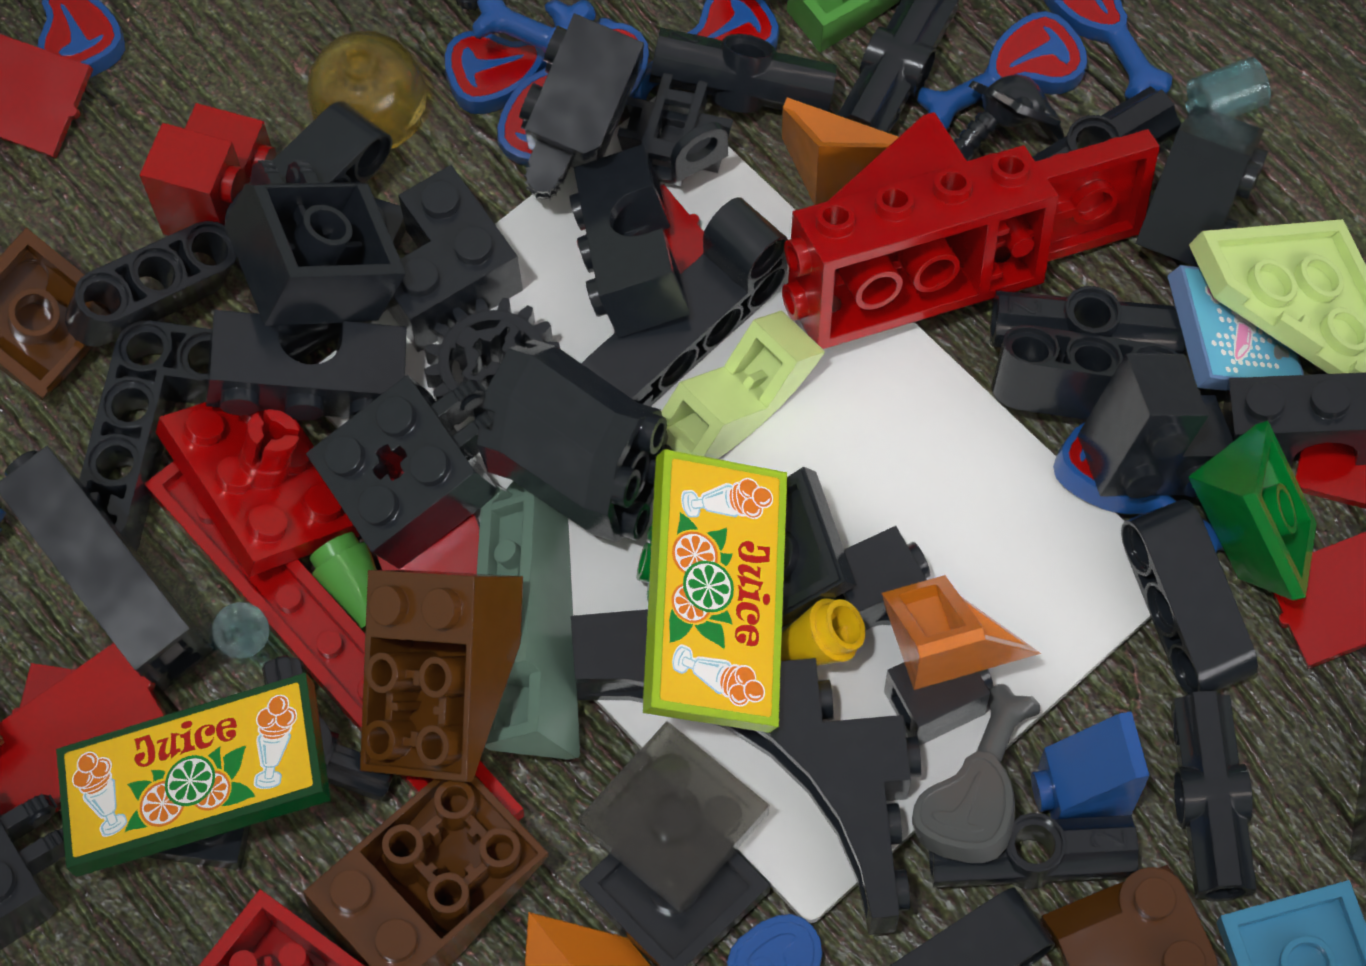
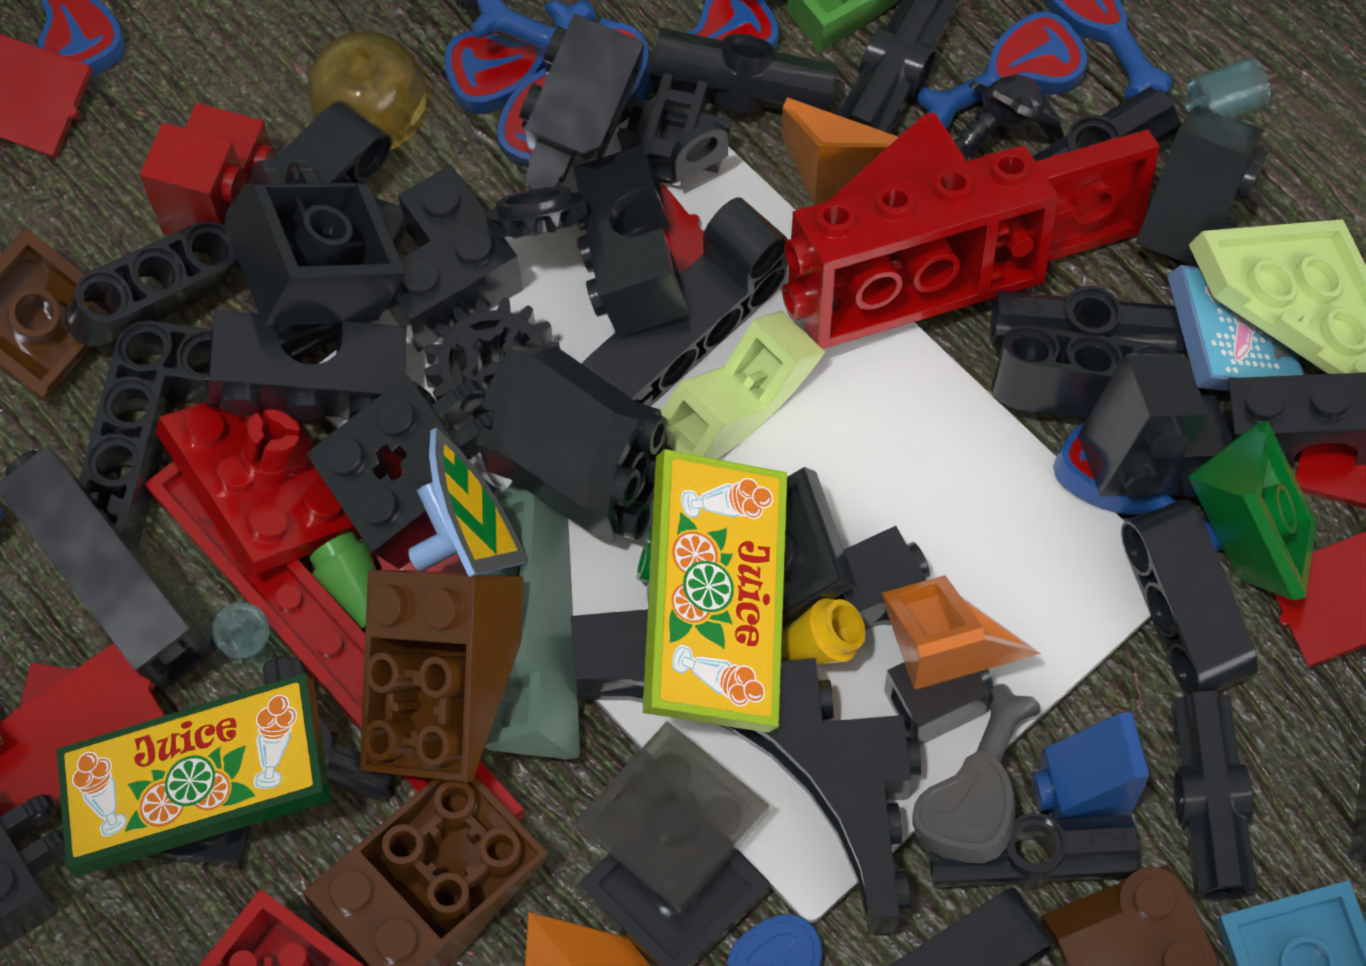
none -> shield [409,427,528,577]
none -> black gear [485,187,587,239]

